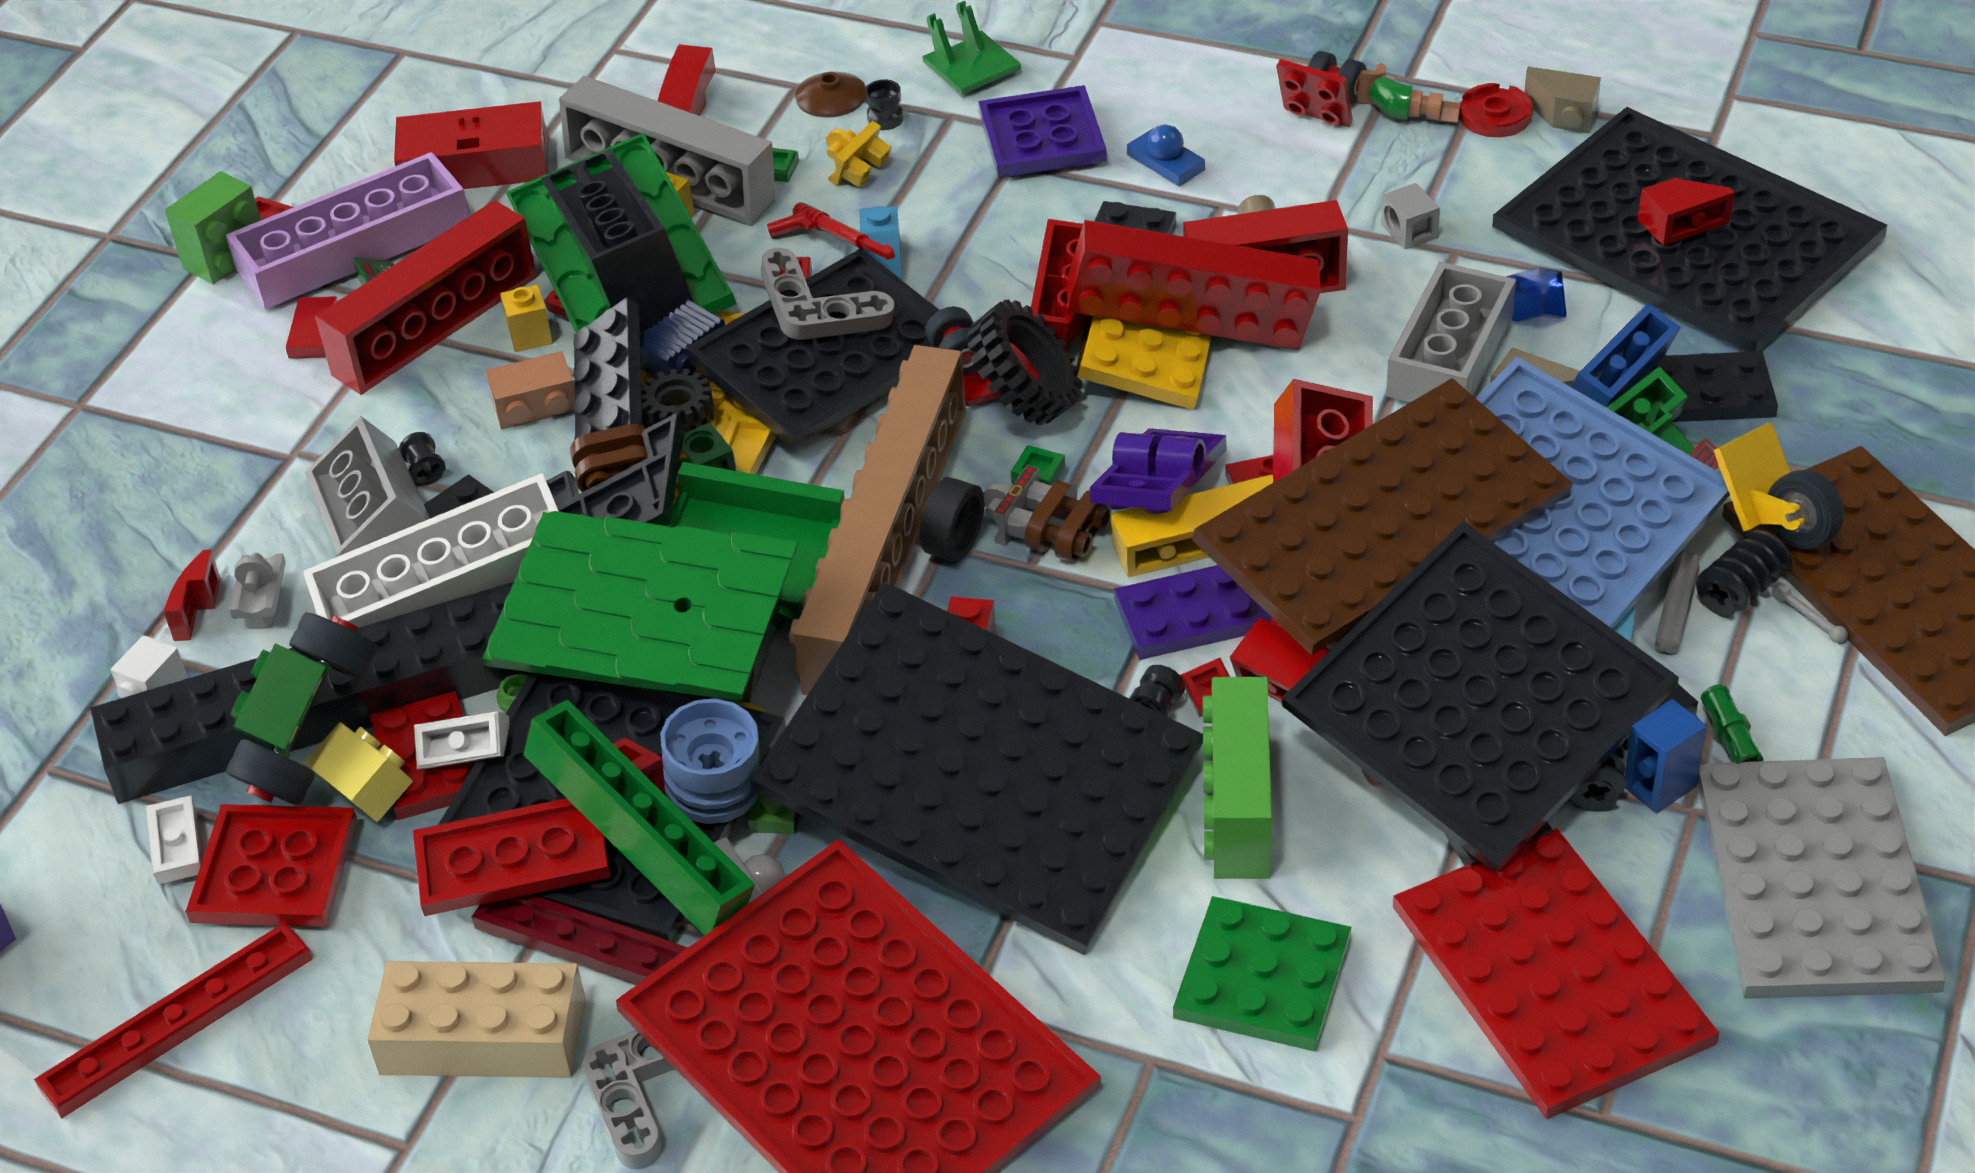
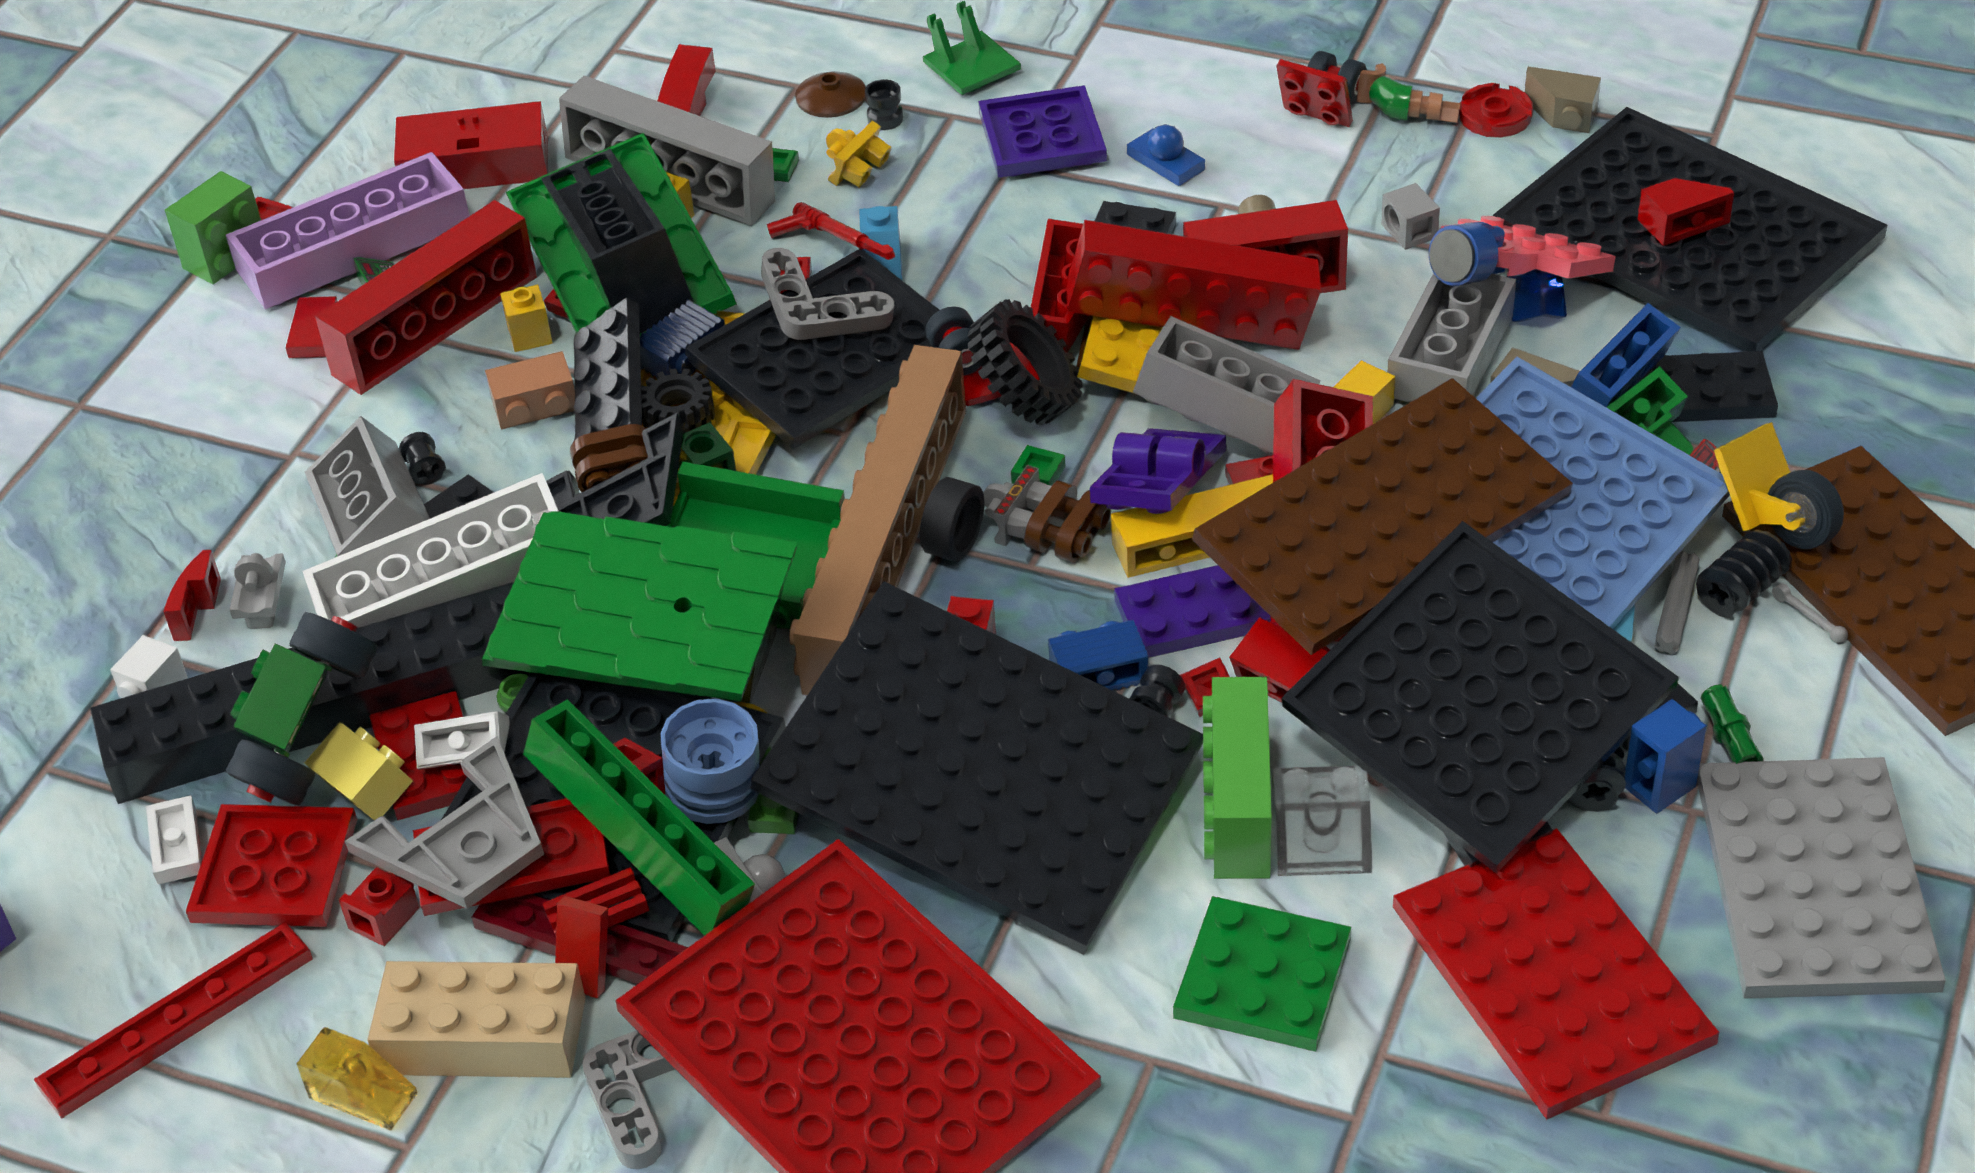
none -> clear yellow slope [296,1027,418,1131]
none -> red brick [339,867,420,947]
none -> light grey wing [345,736,544,909]
none -> red tile [542,867,649,936]
none -> red tile [555,896,608,998]
none -> blue brick [1048,620,1148,690]
none -> light grey brick [1133,316,1321,454]
none -> clear slope [1272,765,1372,876]
none -> yellow brick [1333,360,1395,424]
none -> plate [1429,216,1616,286]

